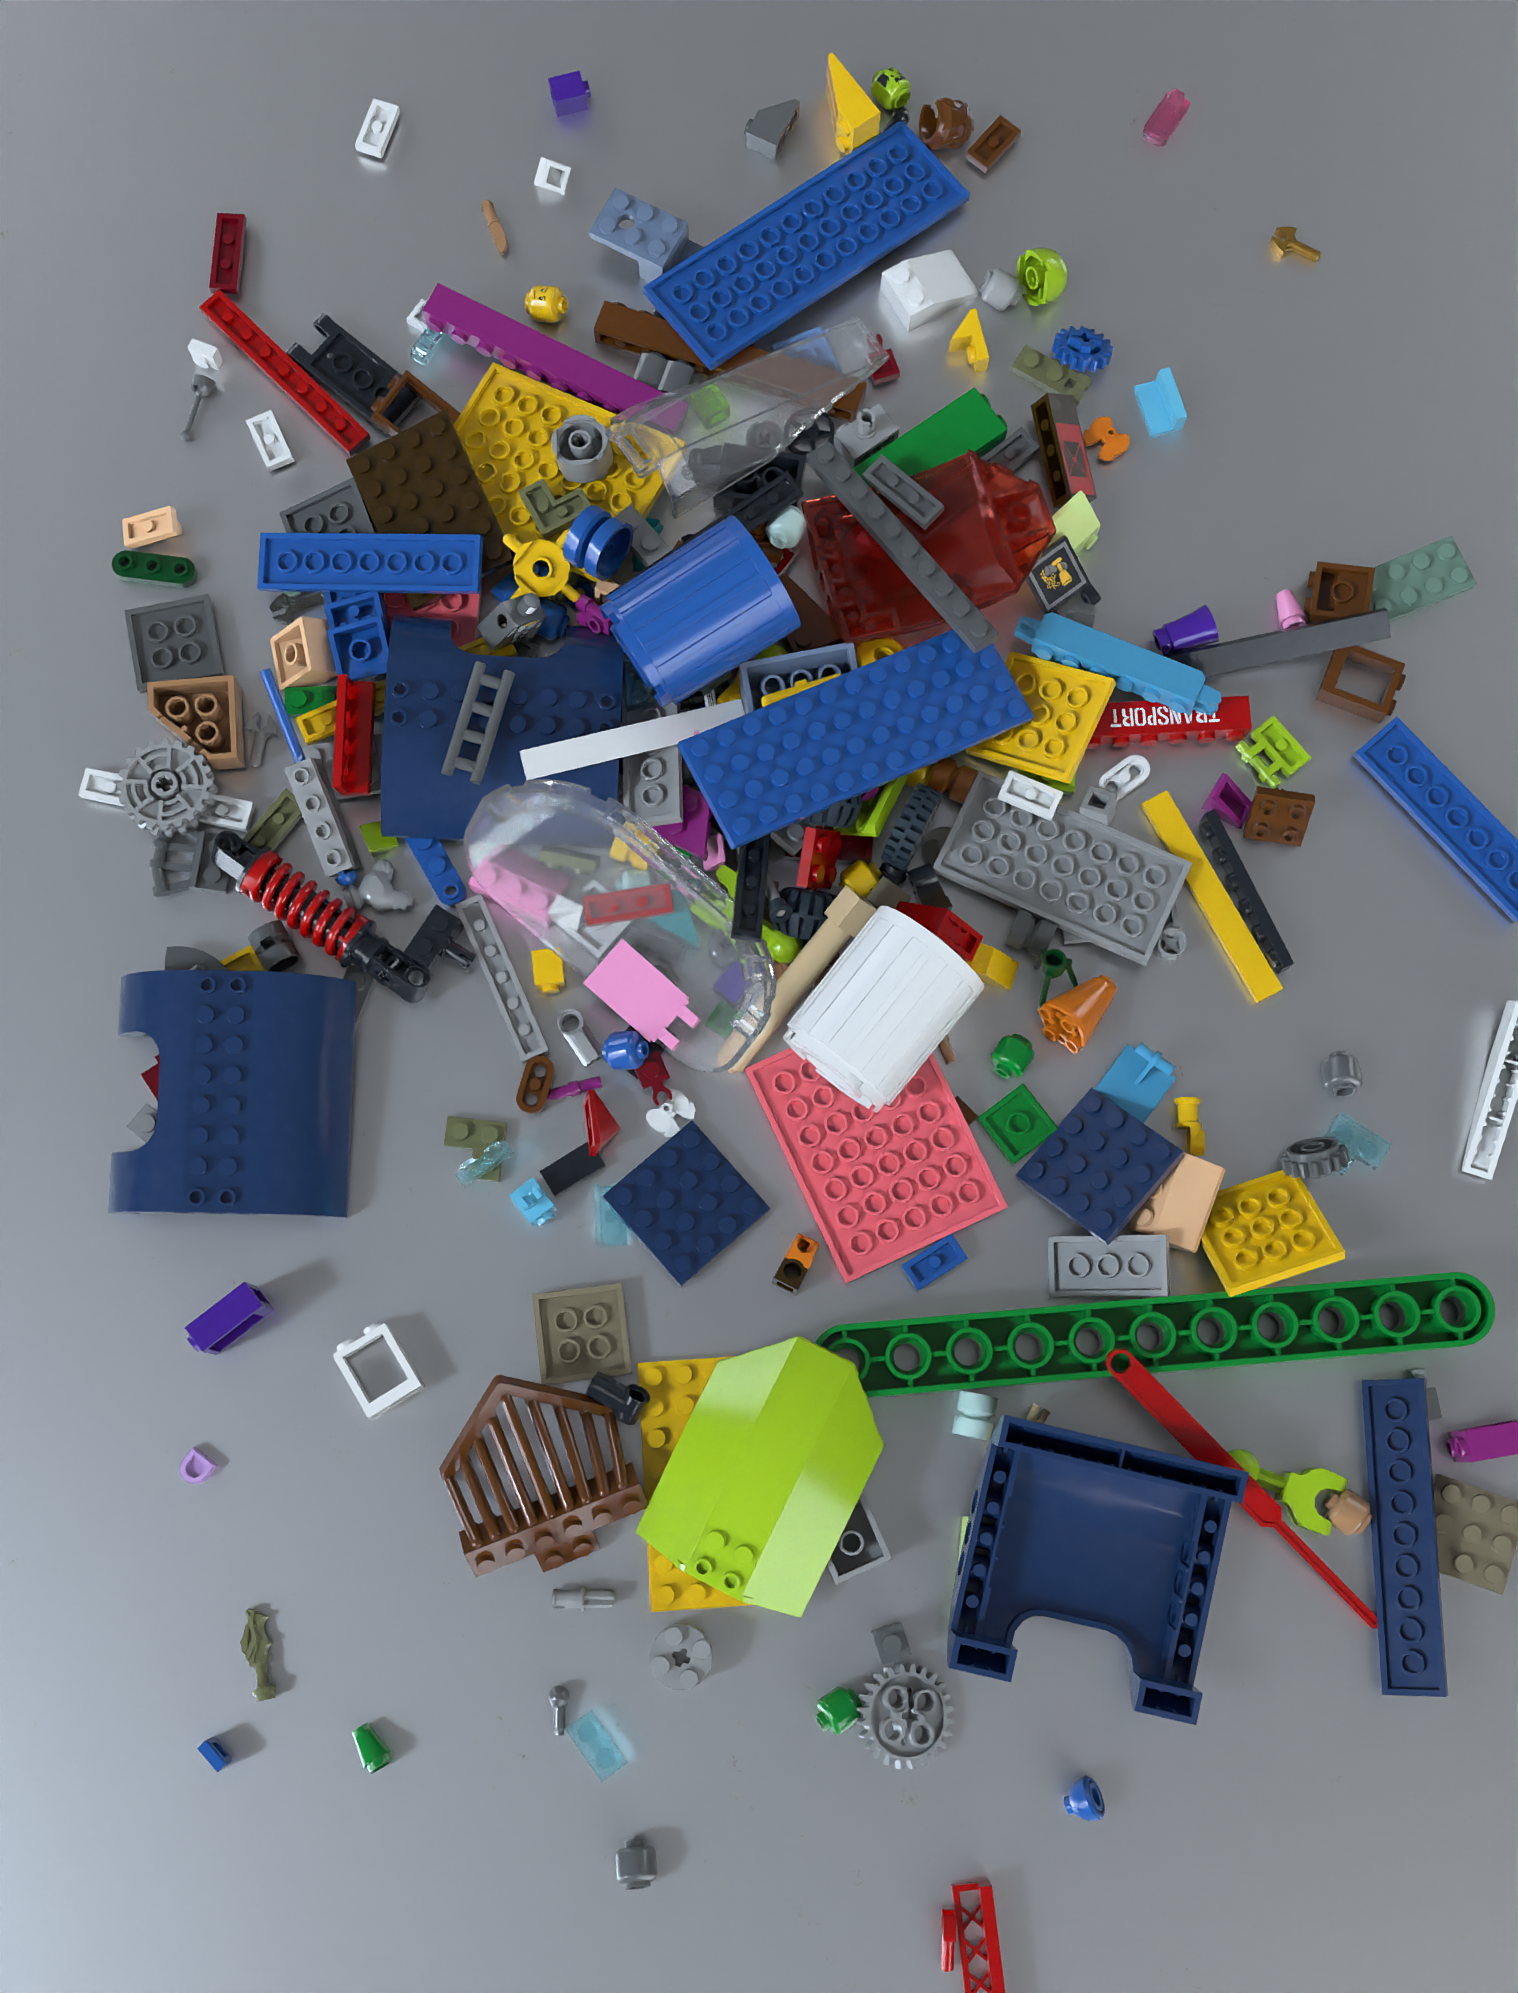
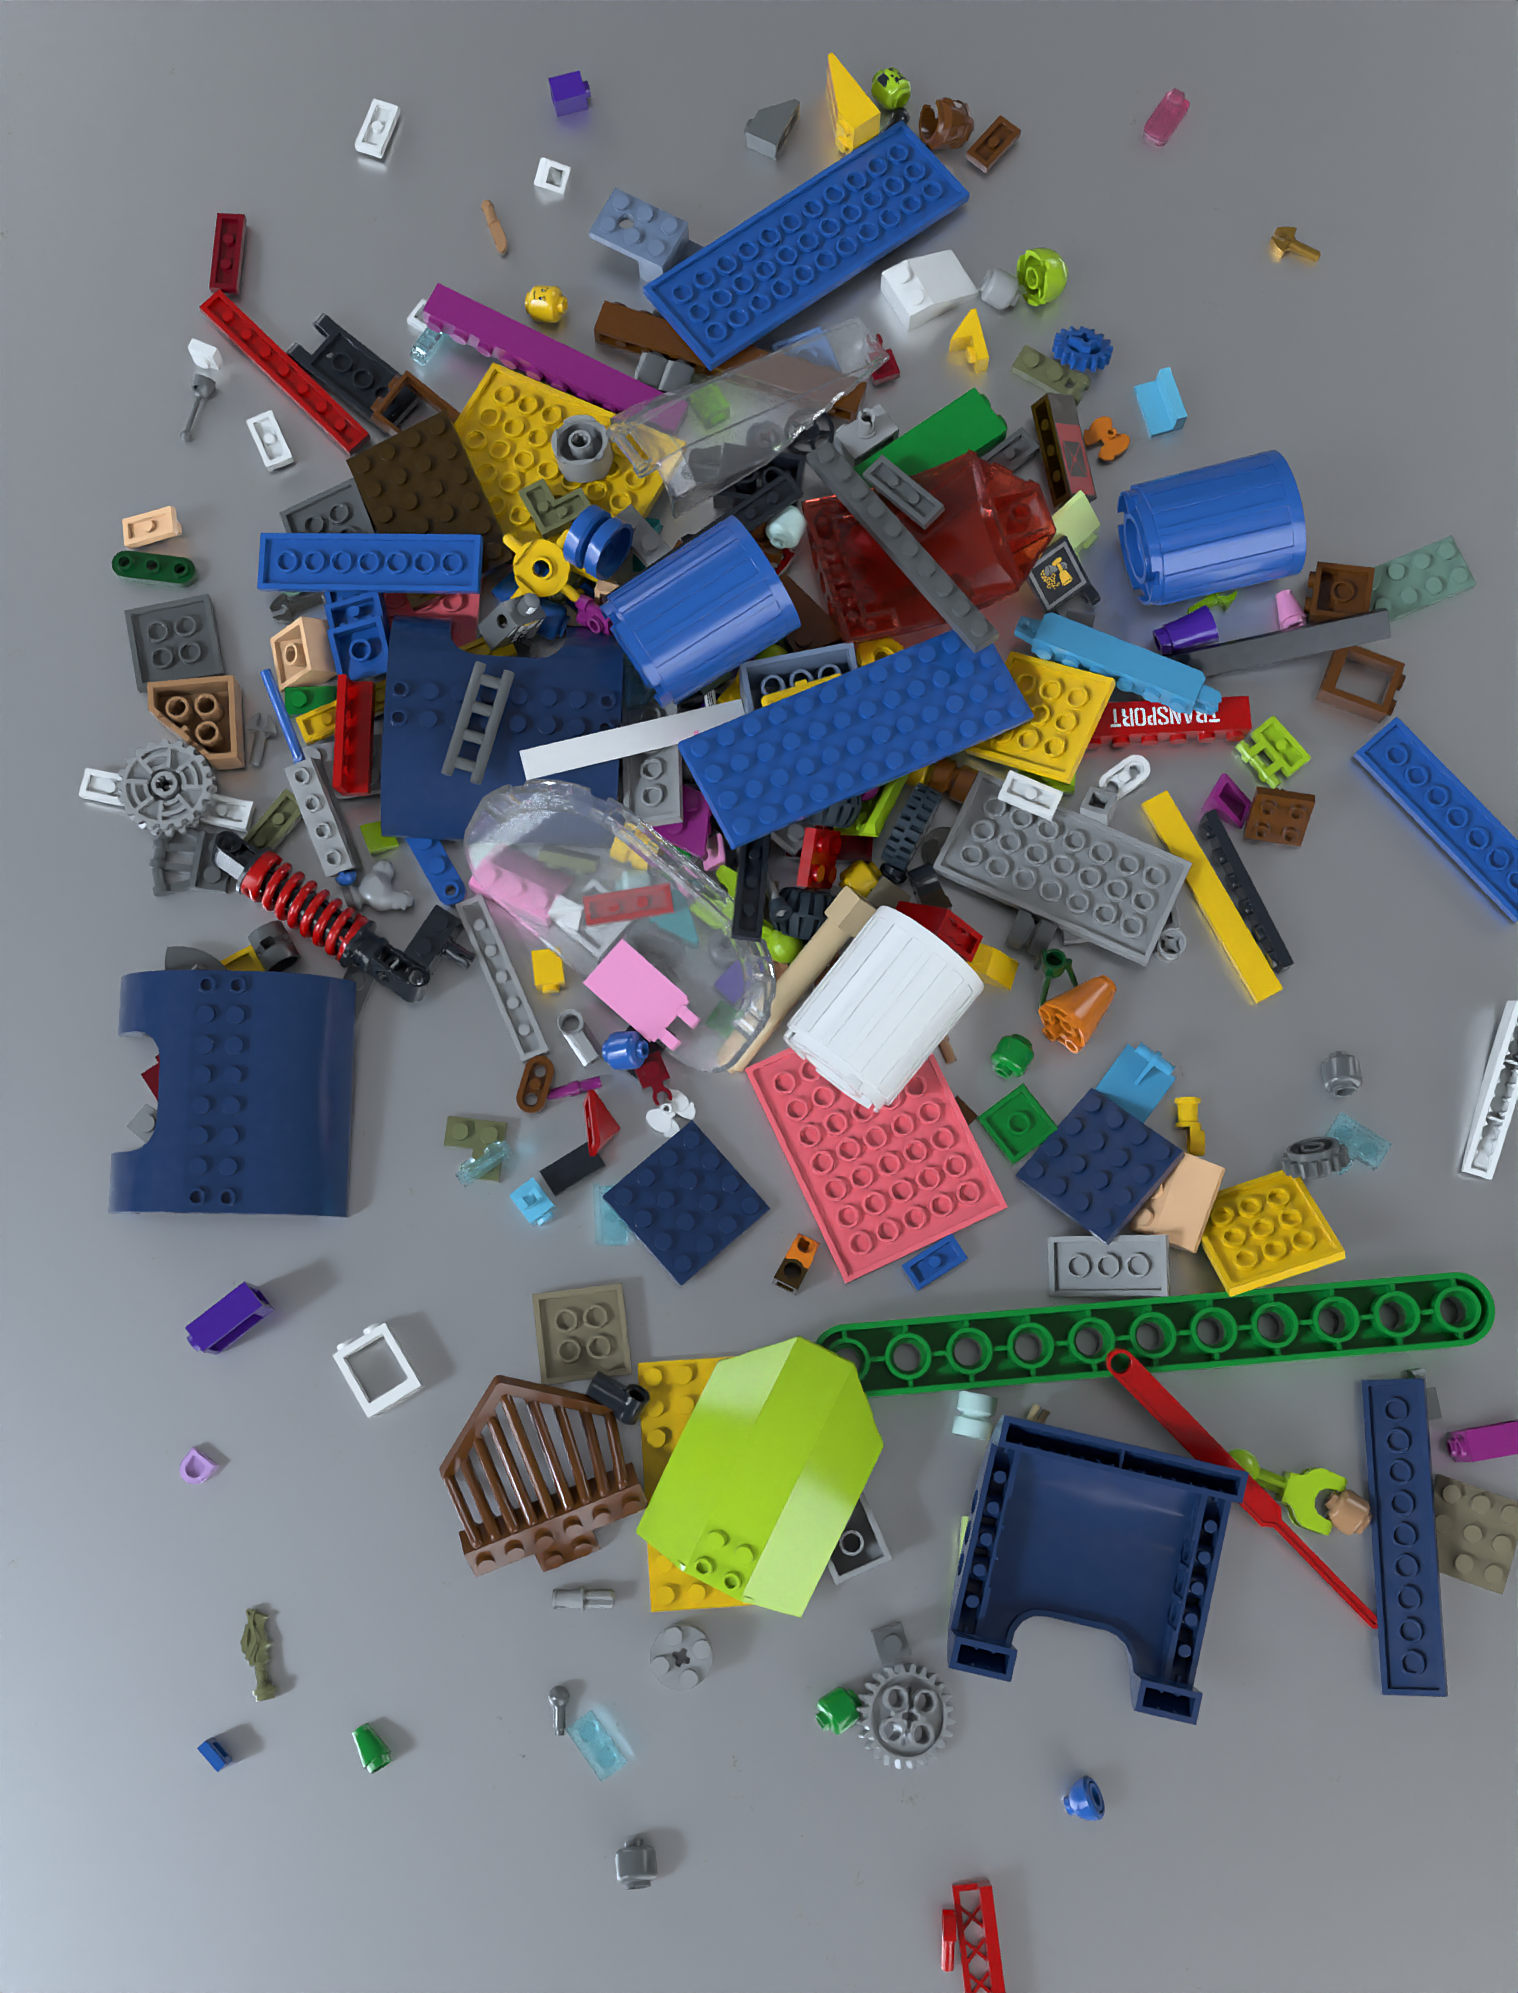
none -> blue container [1117,450,1306,606]
none -> clear neon green bar [1187,590,1237,614]

